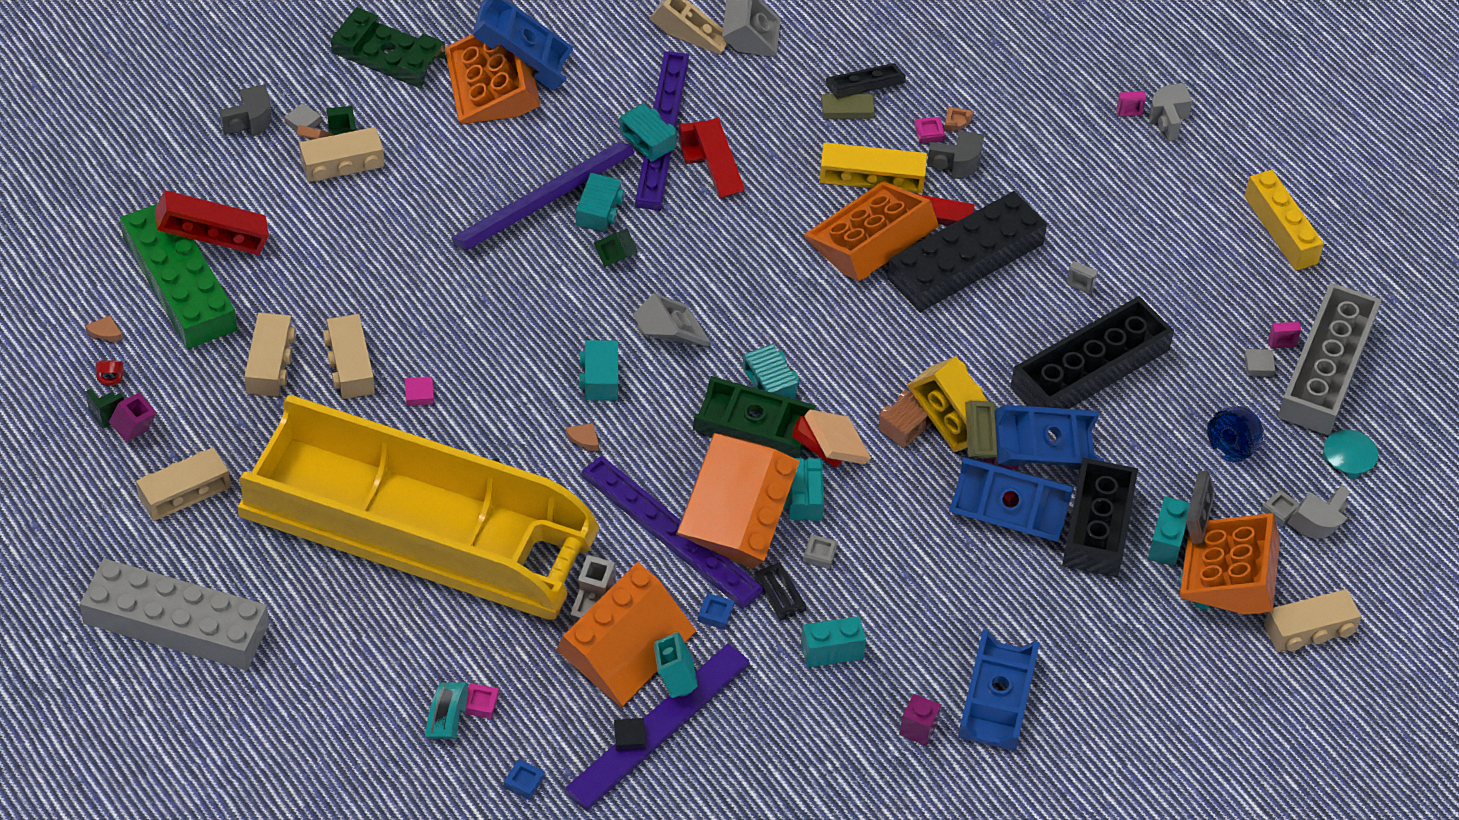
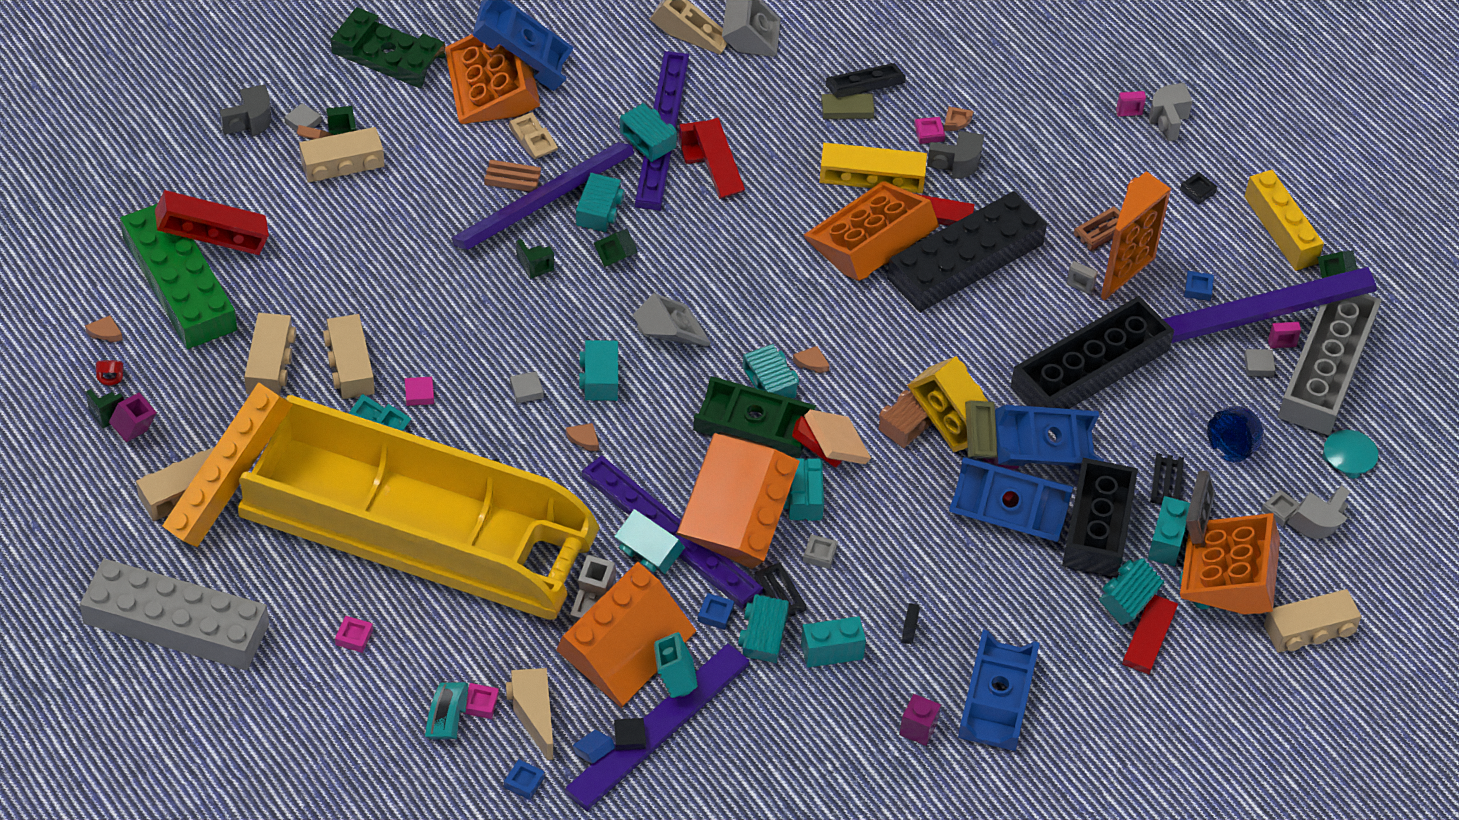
none -> light orange brick [162,382,293,547]
none -> dark pink tile [335,615,373,653]
none -> teal slope [348,394,412,431]
none -> nougat tile [484,160,541,192]
none -> tan slope [506,668,553,760]
none -> tan slope [509,112,558,159]
none -> light grey tile [510,371,544,403]
none -> dark green panel [516,239,554,279]
none -> blue tile [572,729,616,764]
none -> brick [614,509,685,575]
none -> teal brick [738,594,789,663]
none -> nougat tile [793,346,830,373]
none -> black tile [901,603,920,644]
none -> nougat tile [1073,206,1120,251]
none -> teal brick [1098,558,1165,625]
none -> orange slope [1101,171,1171,301]
none -> red tile [1122,595,1178,674]
none -> black tile [1150,453,1184,505]
none -> dark purple tile [1163,267,1377,343]
none -> black tile [1180,172,1218,205]
none -> blue tile [1184,271,1214,301]
none -> dark green panel [1318,250,1357,278]

